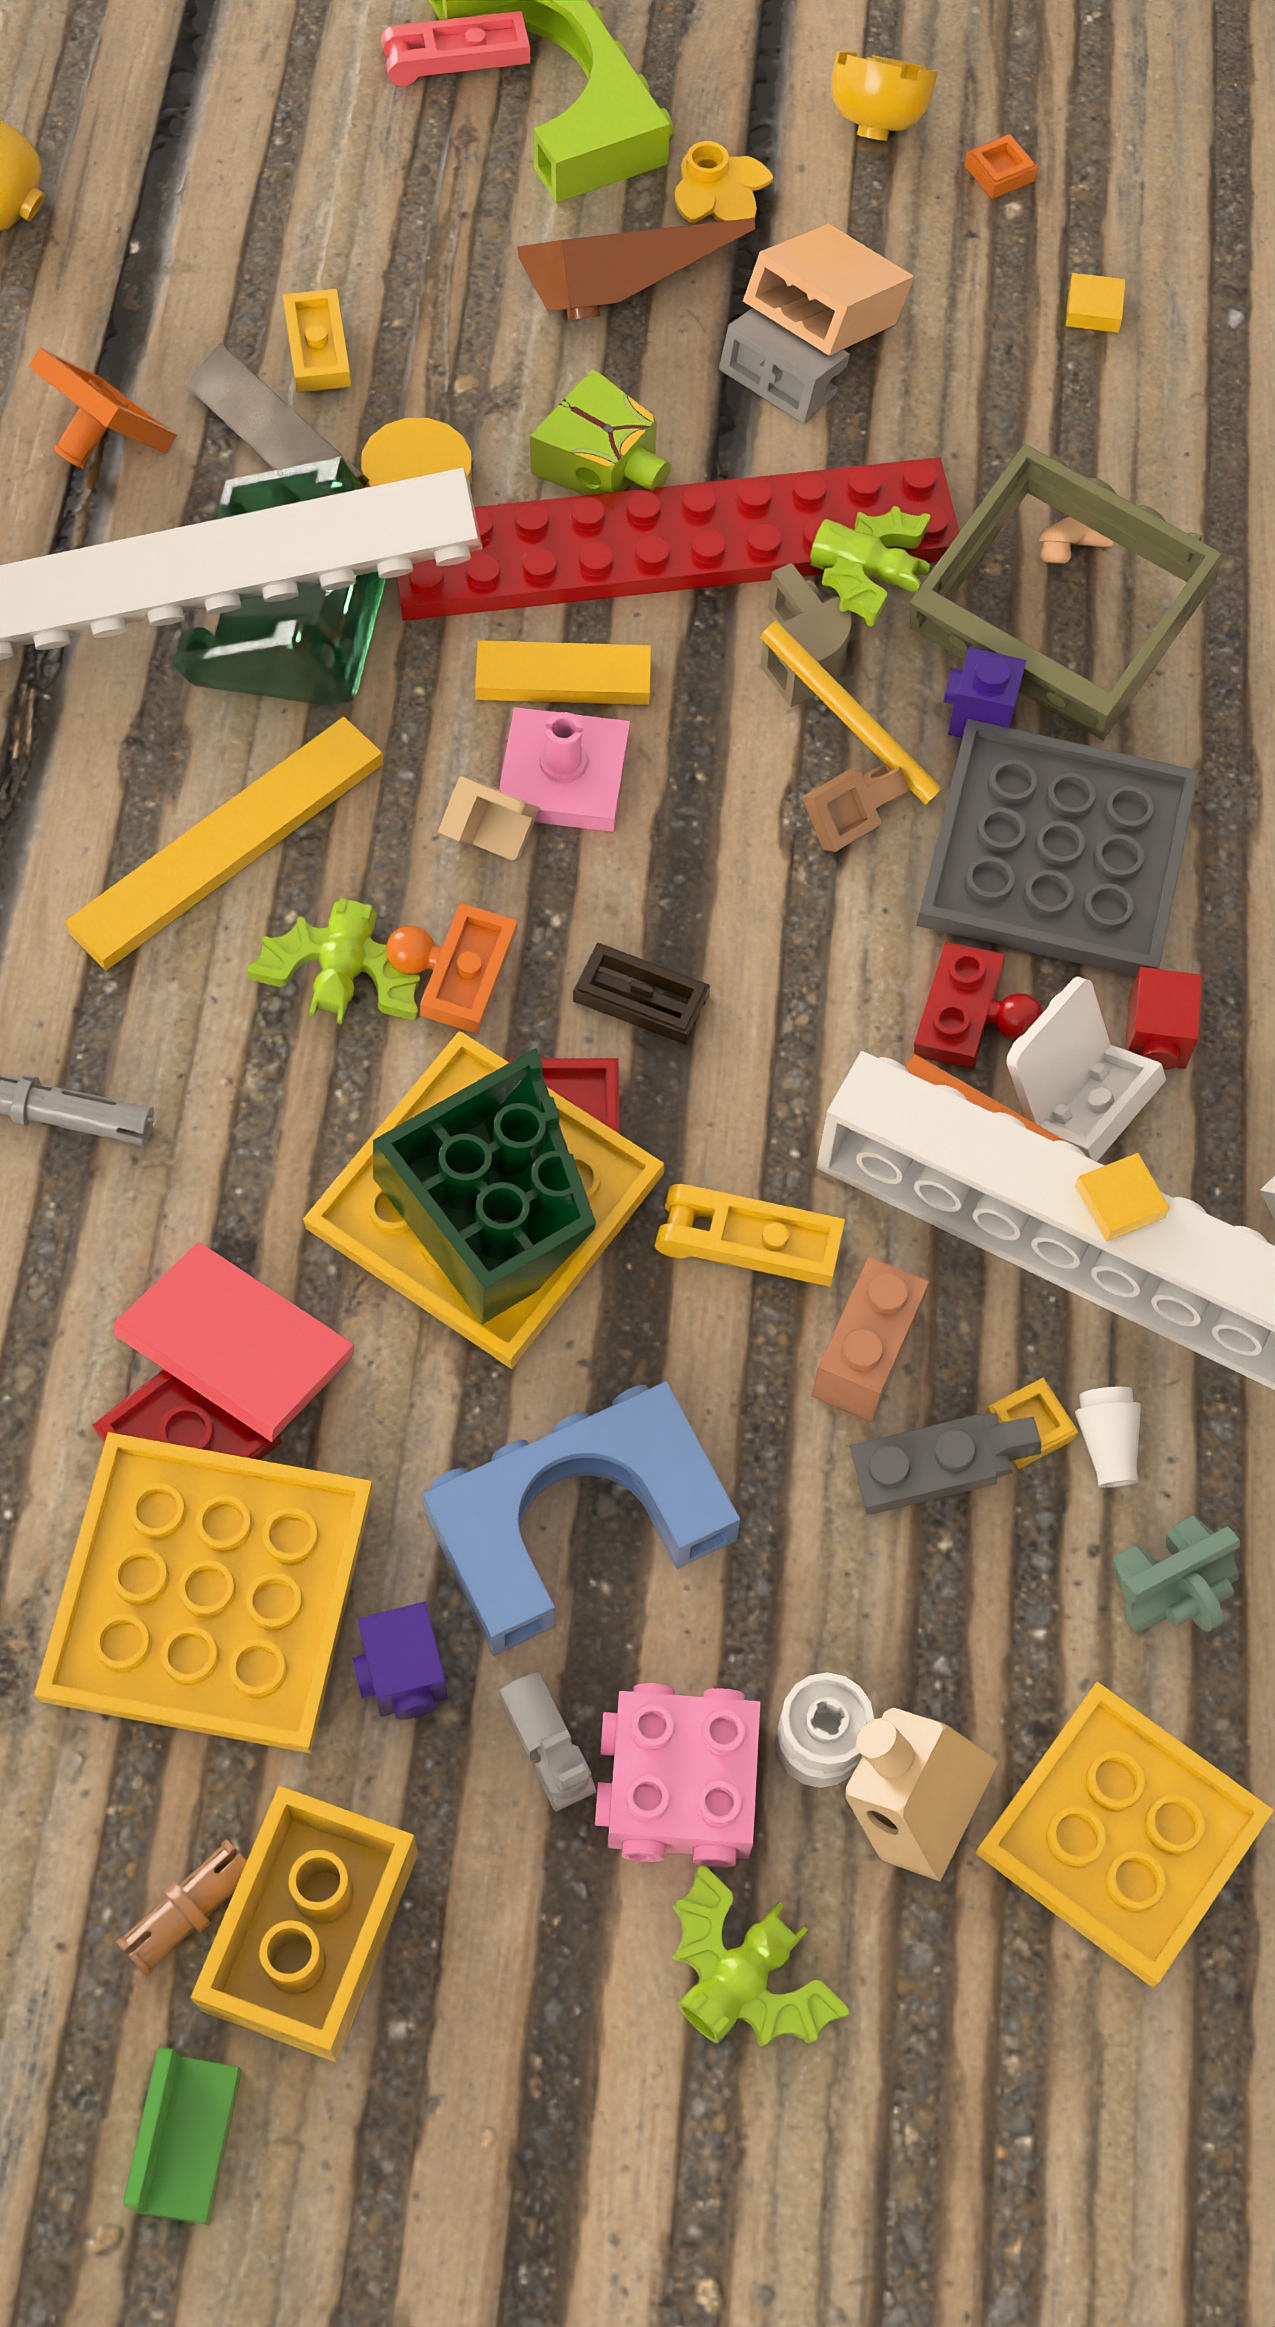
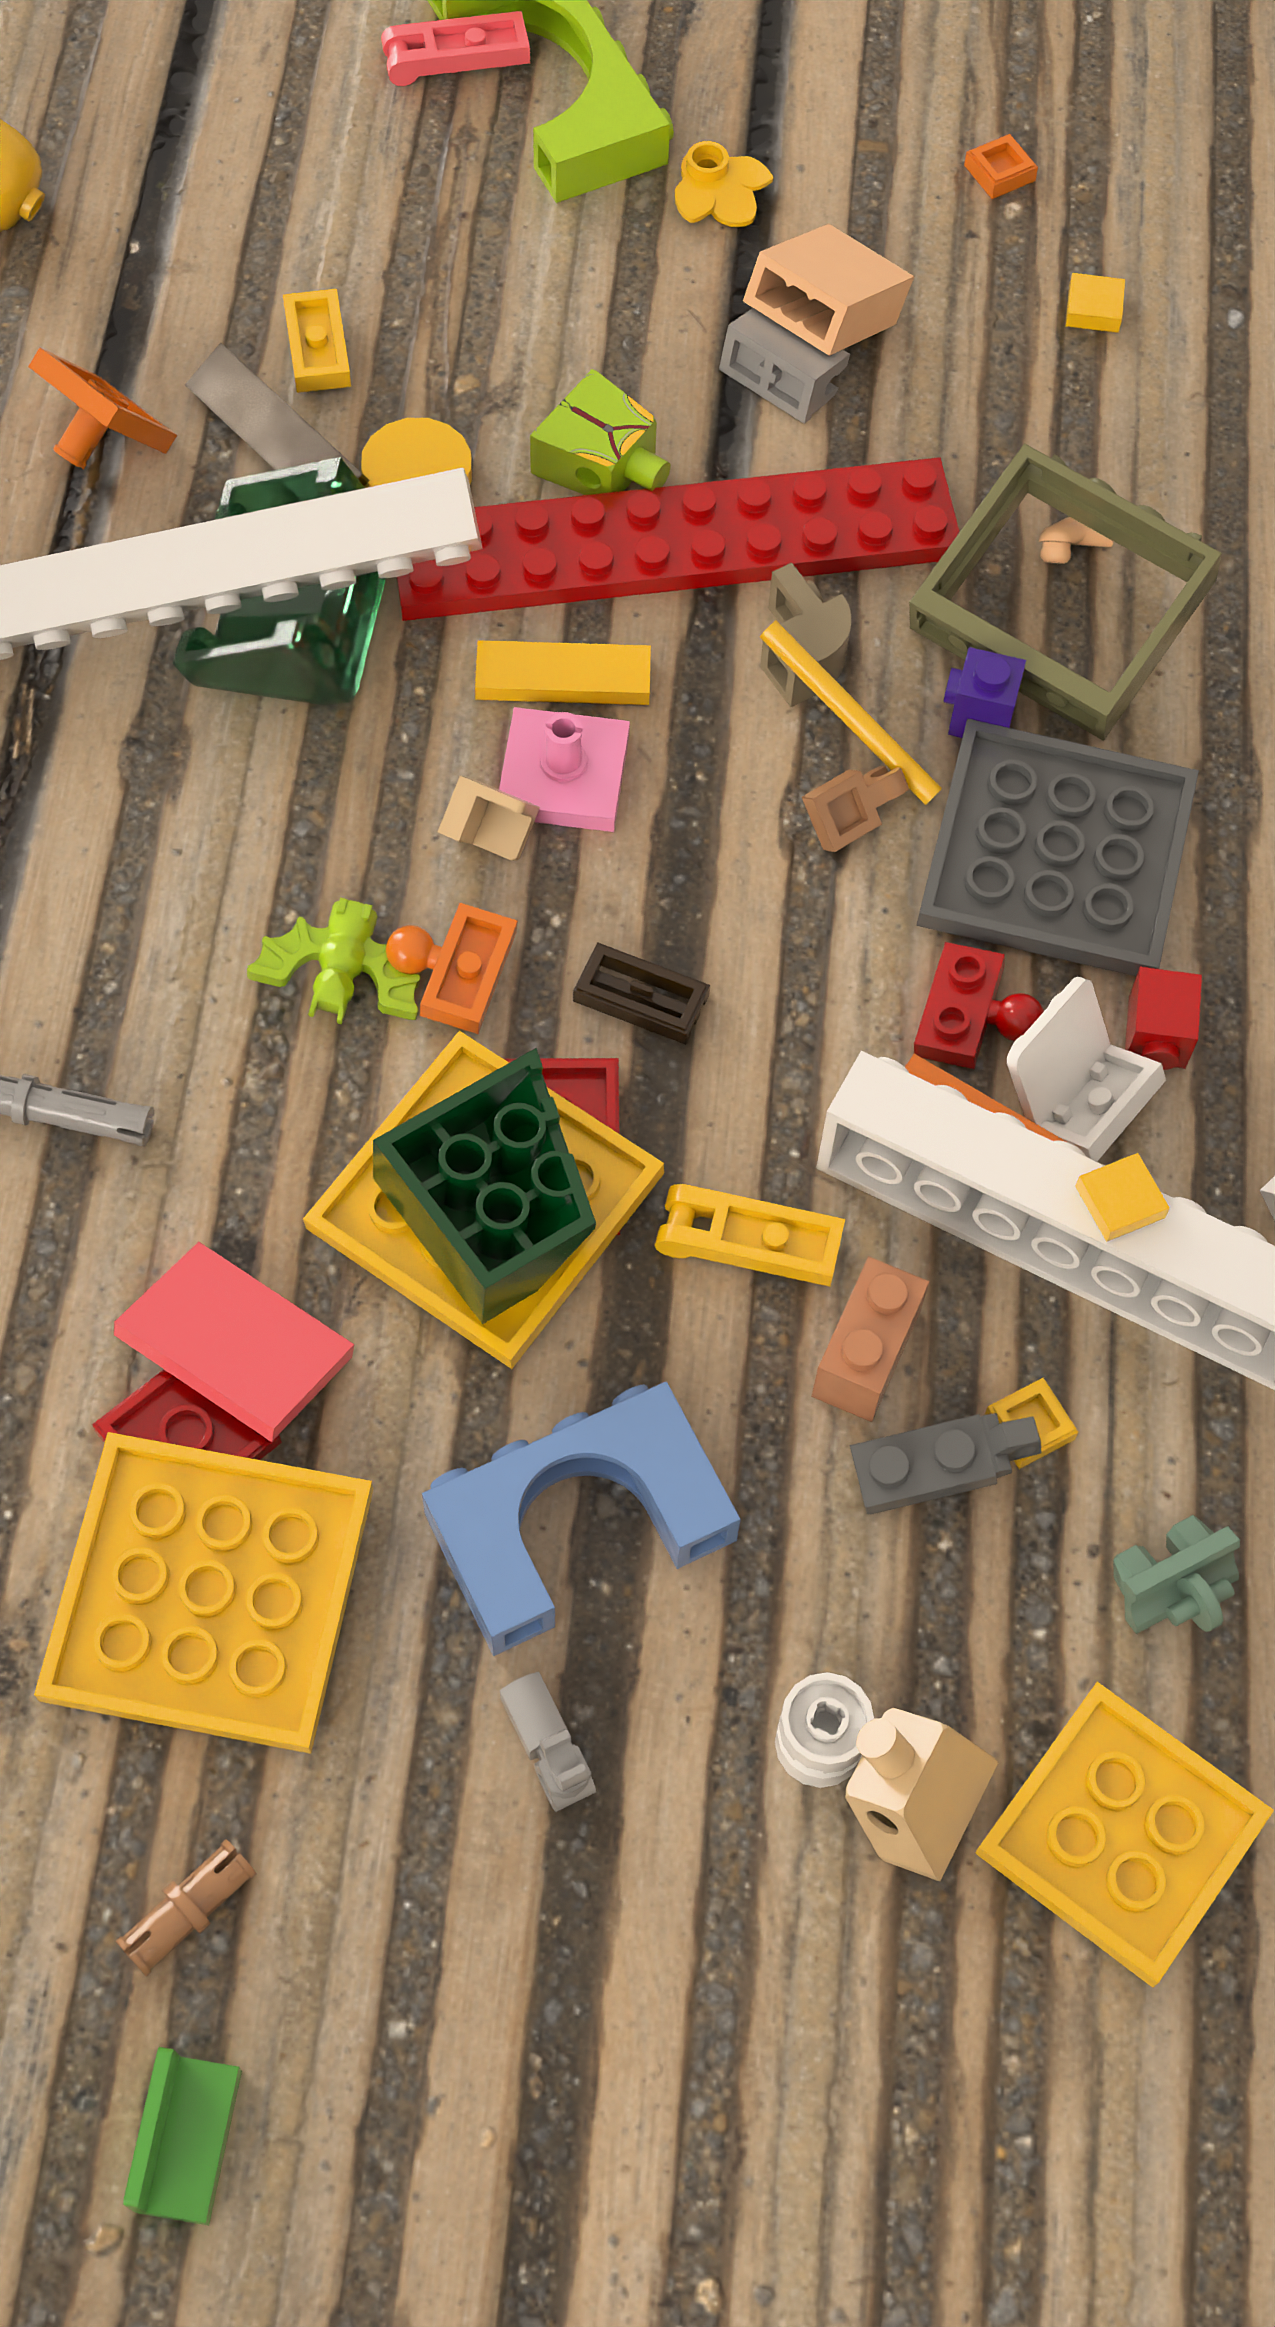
yellow tile [64,716,384,971] -> none
yellow brick [191,1785,418,2063] -> none
dark purple brick [352,1601,448,1720] -> none
dark orange wedge [517,218,755,320] -> none
bright pink brick [595,1683,760,1868] -> none
lime animal [672,1865,849,2047] -> none
lime animal [810,506,931,626] -> none
yellow cylinder [831,50,938,141] -> none
white cone [1075,1386,1141,1488] -> none

